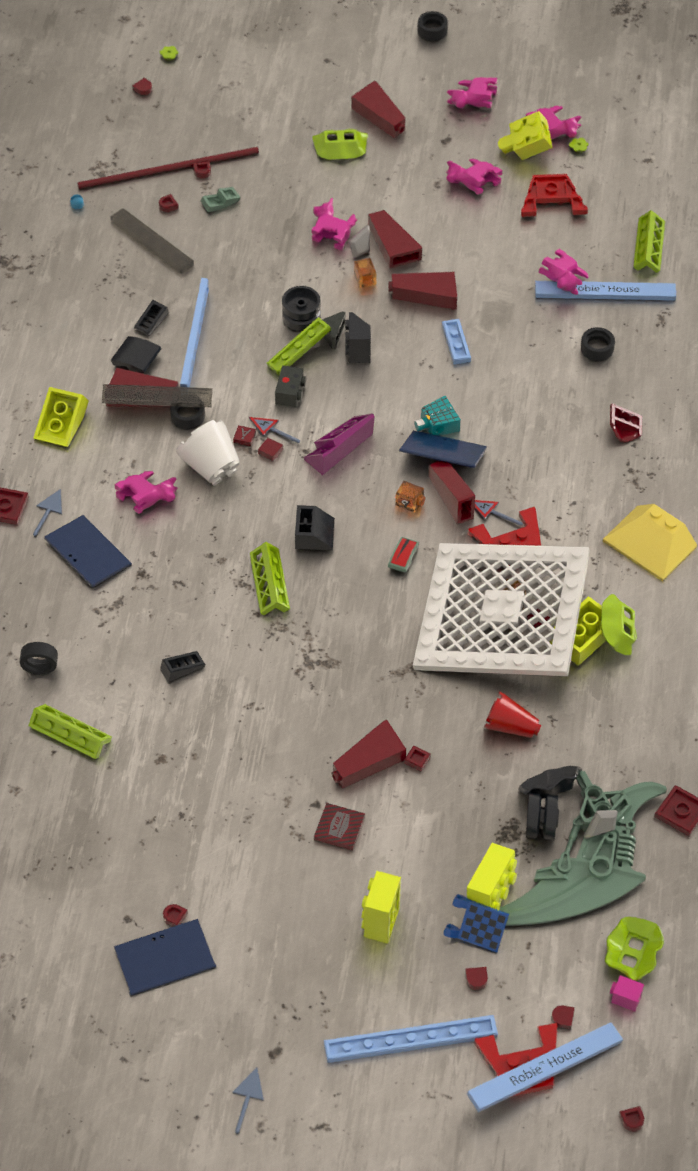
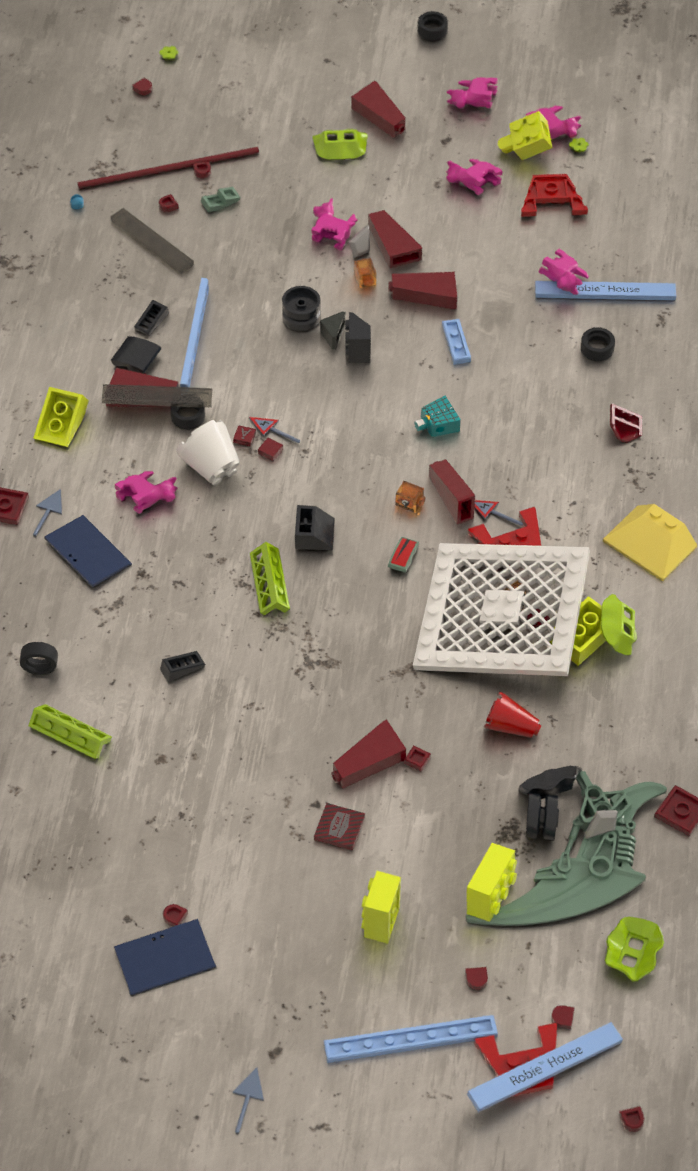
lime tile [266,317,331,376] -> none
pearl dark grey brick [275,365,306,407] -> none
magenta slope [303,413,375,476] -> none
dark blue container [399,430,487,468] -> none
blue flag [443,894,509,952] -> none
dark pink brick [609,975,644,1012] -> none
lime fence [633,210,665,273] -> none

